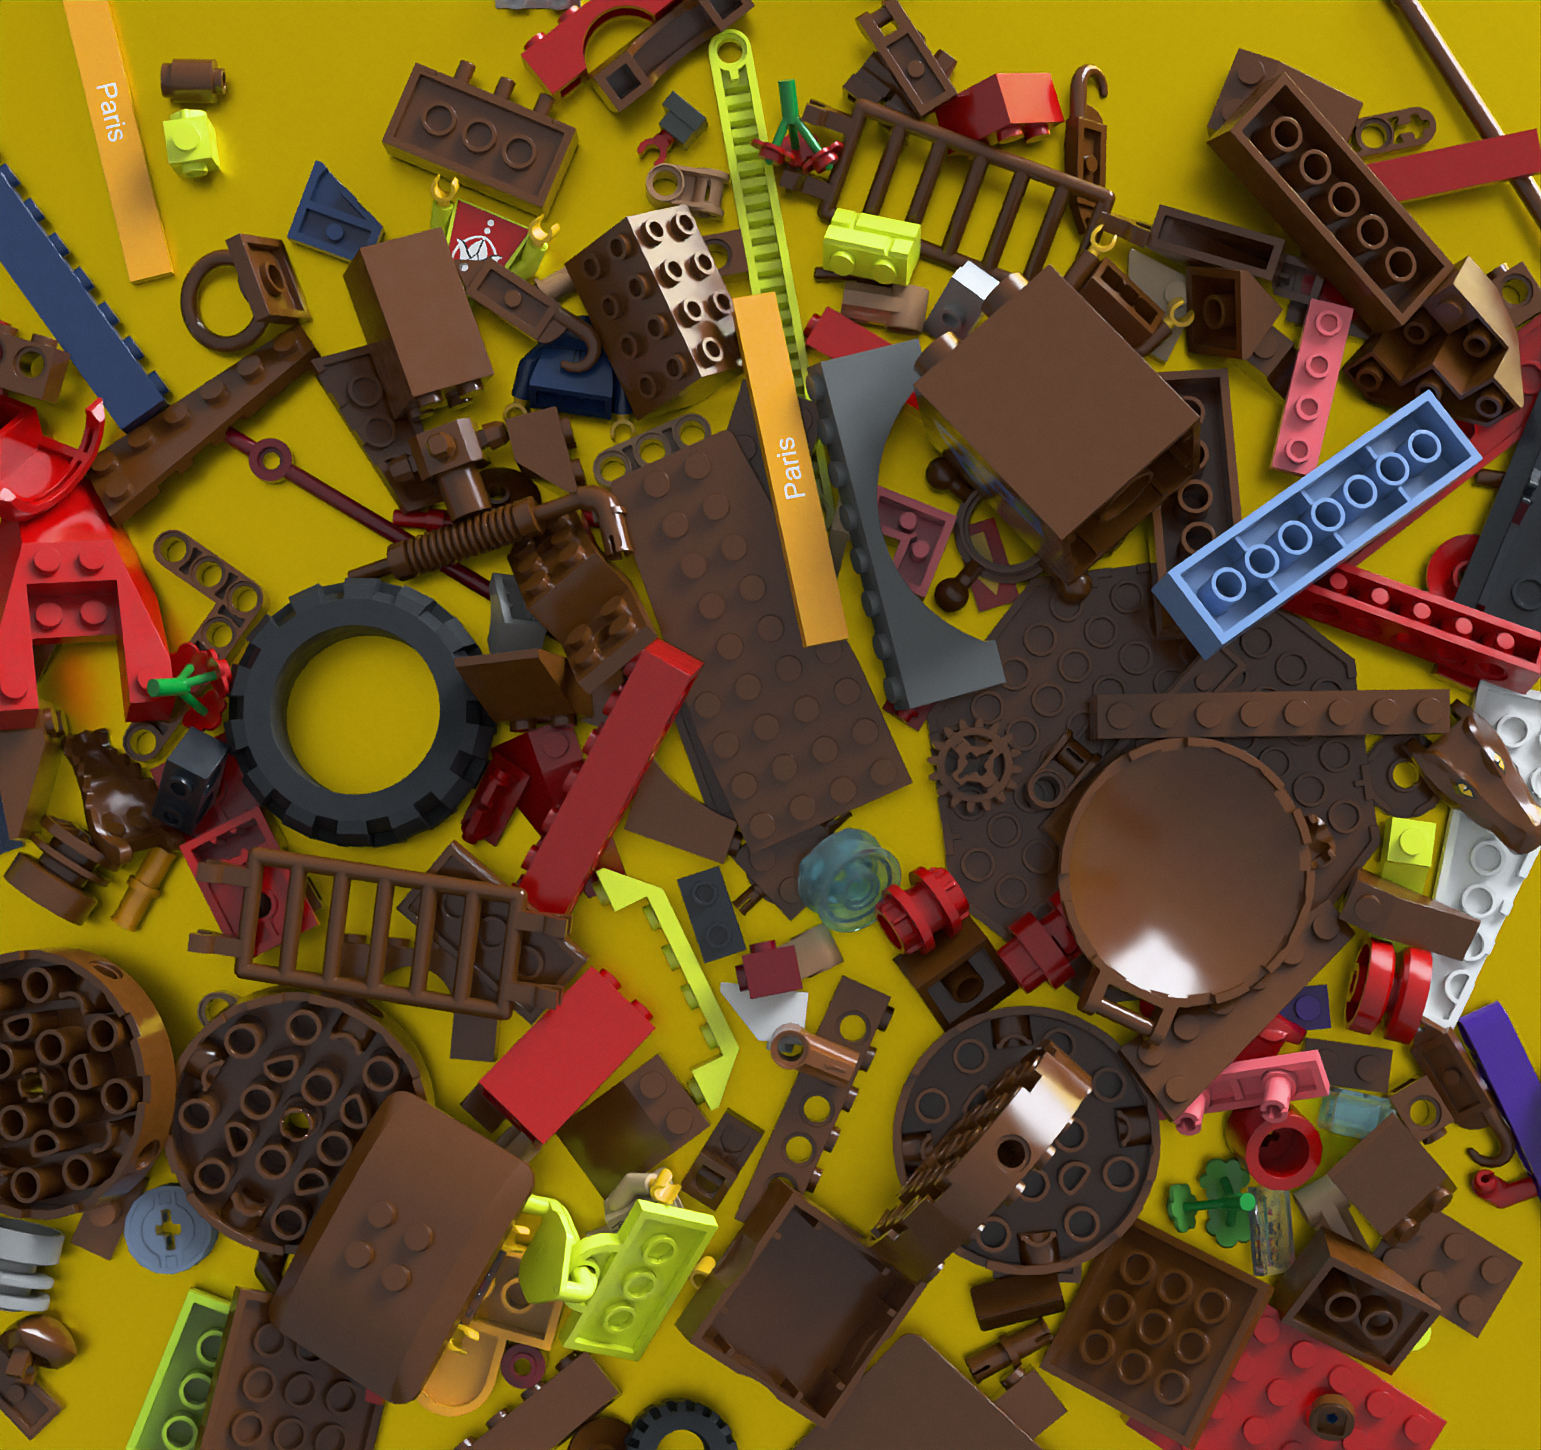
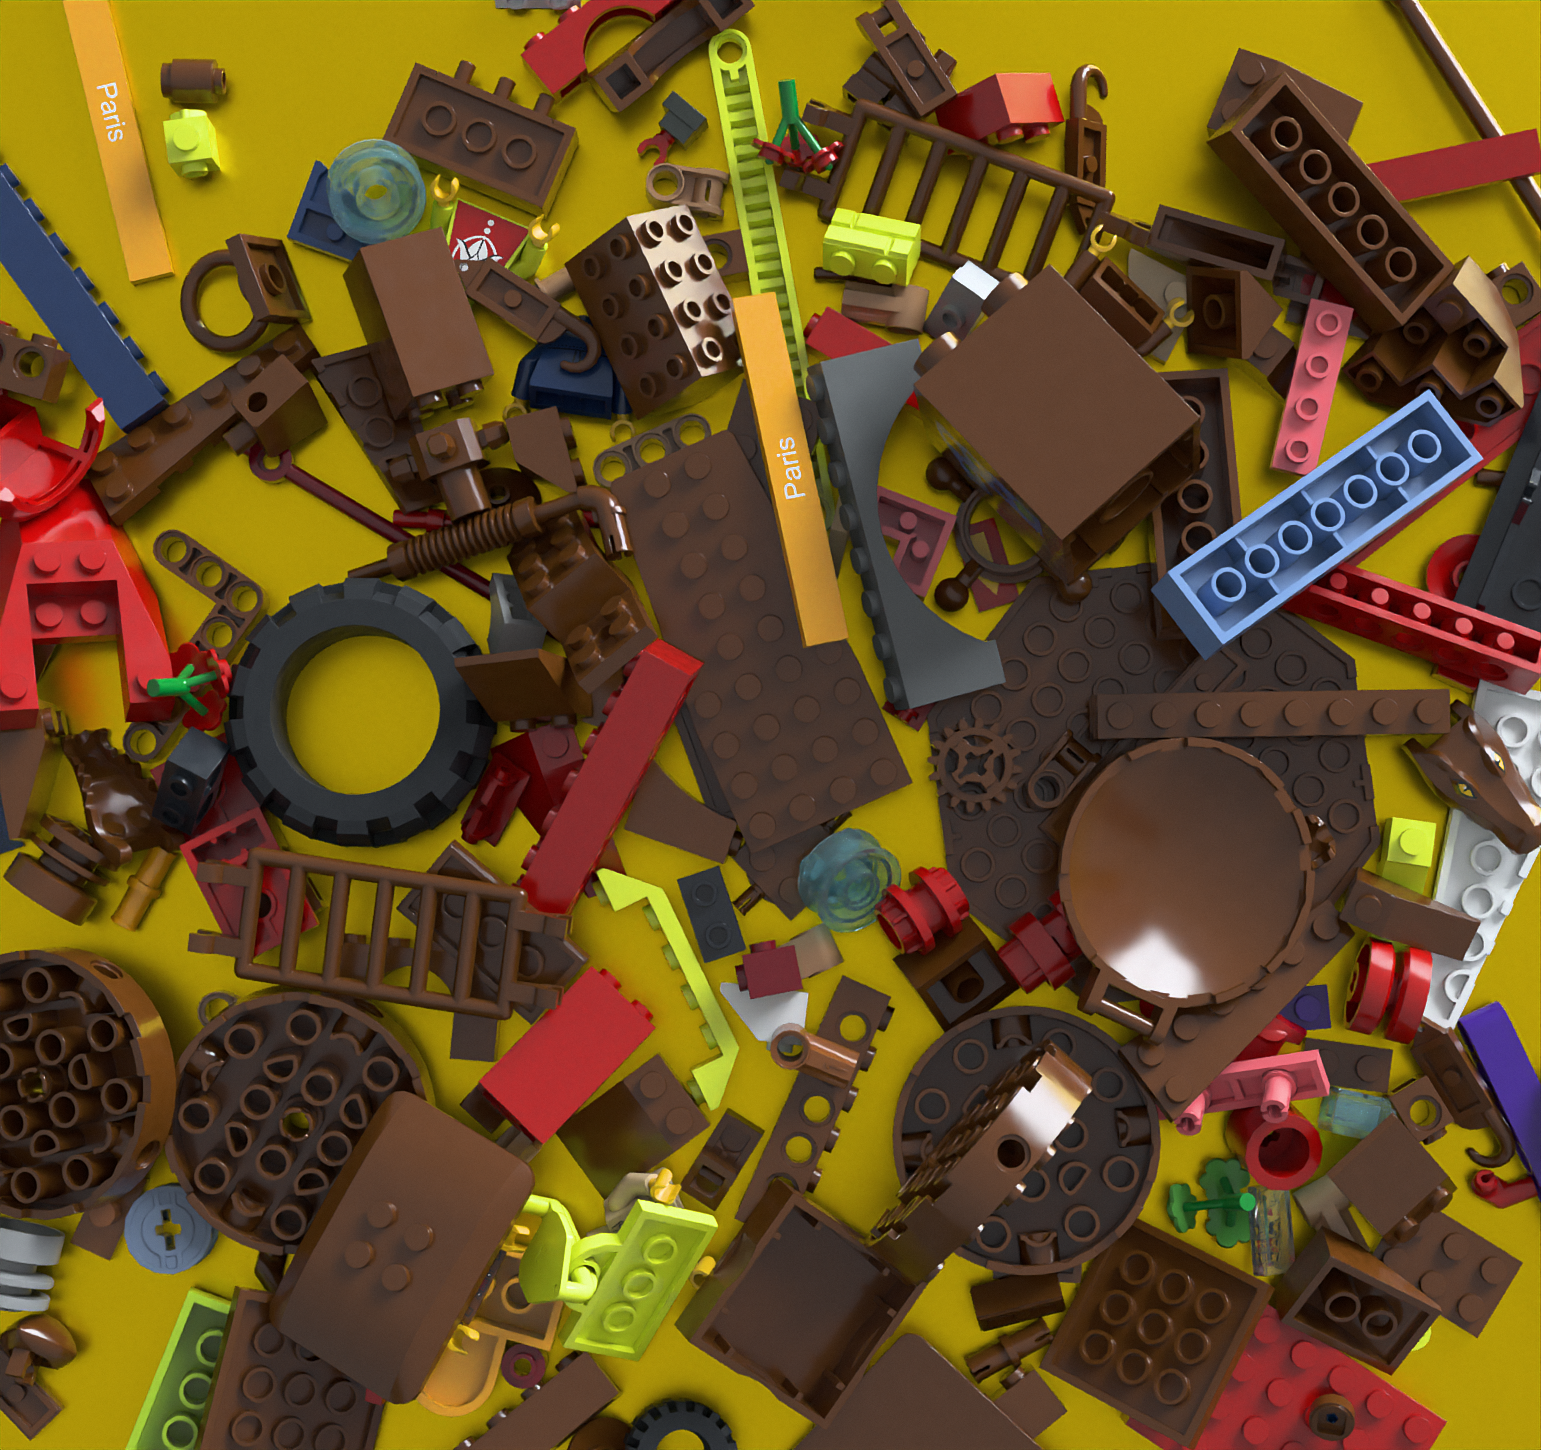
reddish brown beam [1348,107,1436,161] -> none
reddish brown tile [1367,735,1441,819] -> none
none -> reddish brown torso [221,354,328,457]
none -> clear light blue wheel [326,139,426,244]

